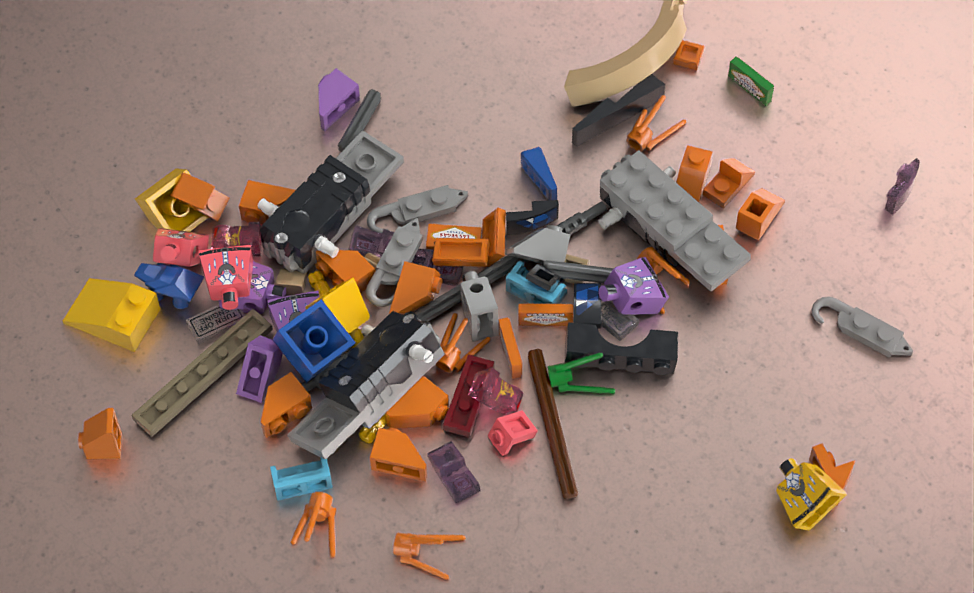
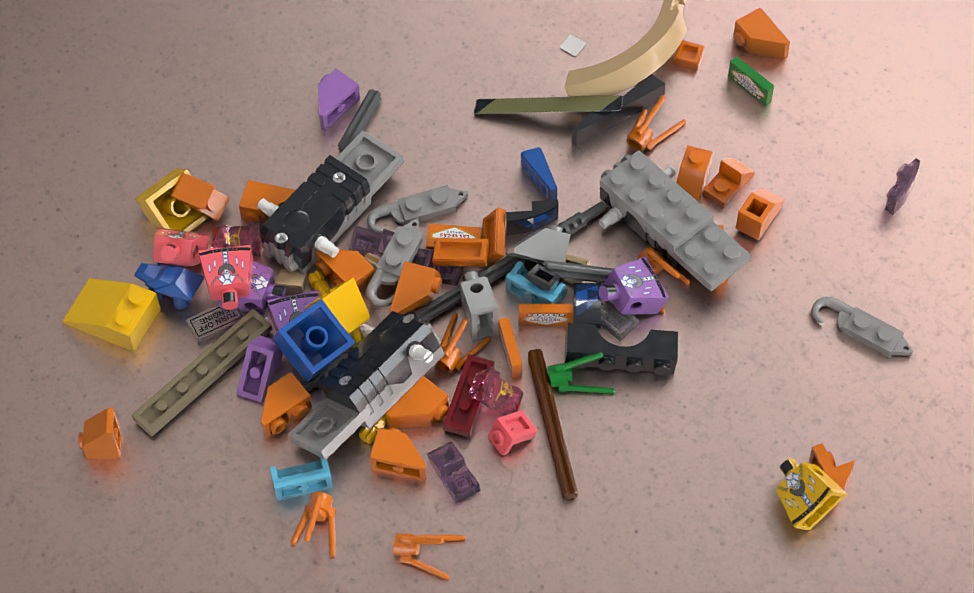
none -> olive sticker [474,96,623,114]
none -> white sticker [560,35,586,56]
none -> orange slope [733,8,790,59]

